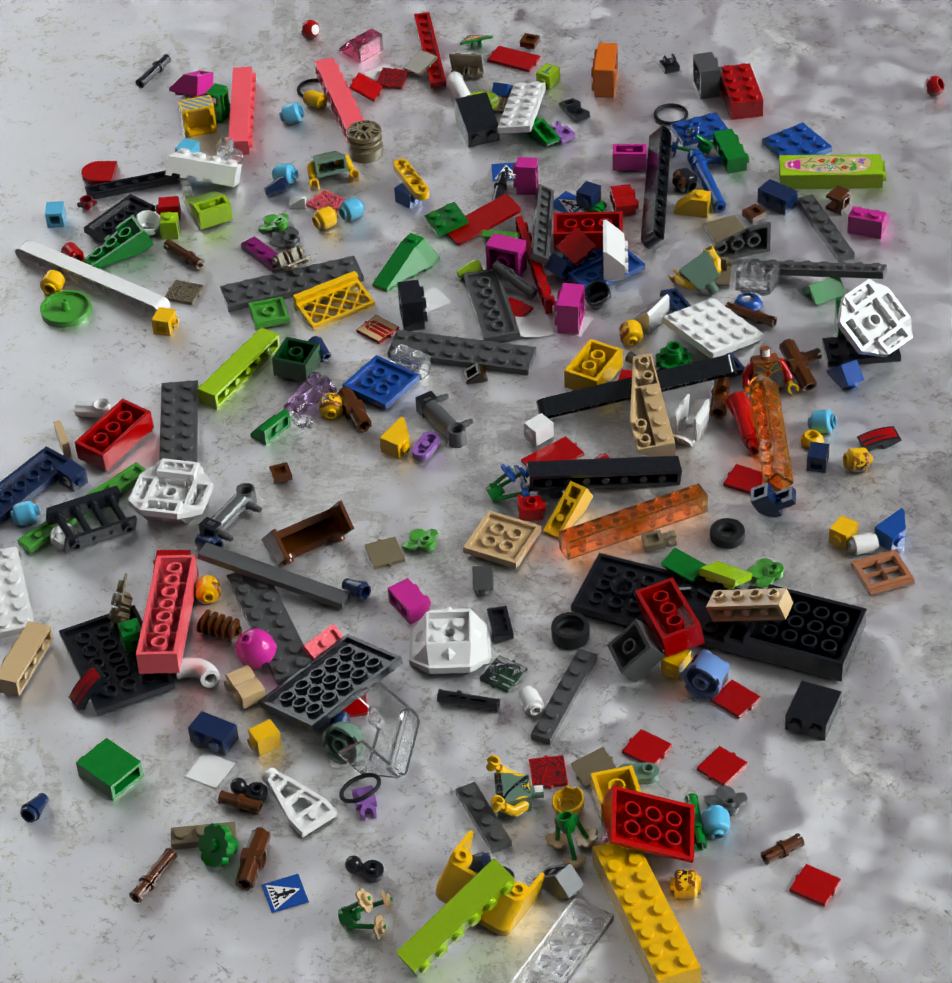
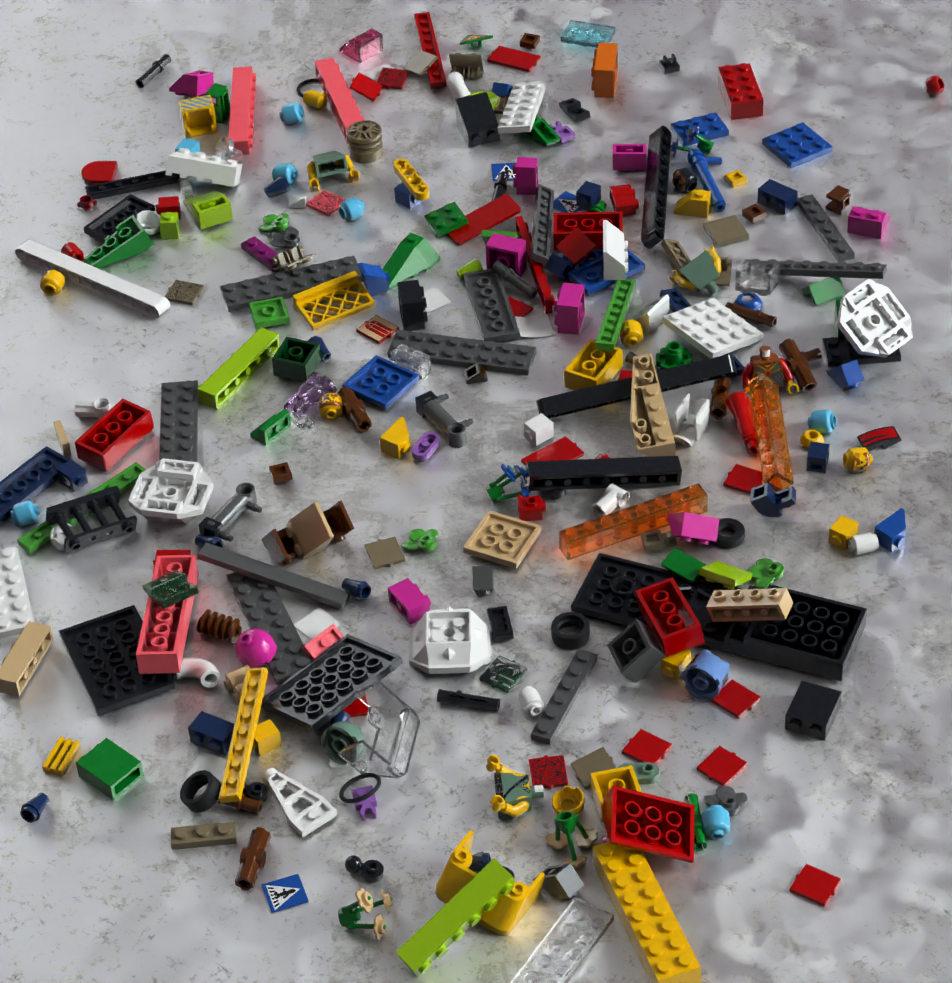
bright green piece [40,290,92,328] -> none
medium azure brick [45,201,66,228] -> none
slope [68,664,107,710] -> none
dark tan hinge [109,573,133,628] -> none
green brick [117,618,141,654] -> none
reddish brown pin [129,848,177,903] -> none
yellow brick [151,307,179,336] -> none
reddish brown pin [163,239,205,270] -> none
yellow head [195,575,221,605] -> none
green plant [198,823,238,868] -> none
red piece [301,20,320,39] -> none
yellow head [312,206,338,231] -> none
dark grey plate [456,782,512,854] -> none
lime brick [536,63,560,90] -> none
yellow slope [543,481,593,539] -> none
black hair [584,281,611,309] -> none
black tyre [654,103,688,125] -> none
yellow head [670,870,701,899] -> none
dark grey brick [693,52,722,99] -> none
dark grey wedge [703,222,771,259] -> none
green brick [713,129,749,174] -> none
reddish brown pin [761,833,805,865] -> none
lime brick [779,154,886,189] -> none
nougat piece [851,550,915,596] -> none
none -> yellow tile [42,736,80,776]
none -> clear green slope [142,570,199,609]
none -> black tyre [180,770,221,813]
none -> yellow tile [218,667,268,803]
none -> tan slope [286,501,334,560]
none -> white sticker [294,607,342,640]
none -> blue slope [358,263,391,297]
none -> clear light blue plate [561,20,615,48]
none -> white piece [592,484,630,519]
none -> bright green plate [595,279,636,352]
none -> dark tan plate [661,239,691,273]
none -> dark pink slope [667,512,720,545]
none -> yellow tile [724,170,747,188]

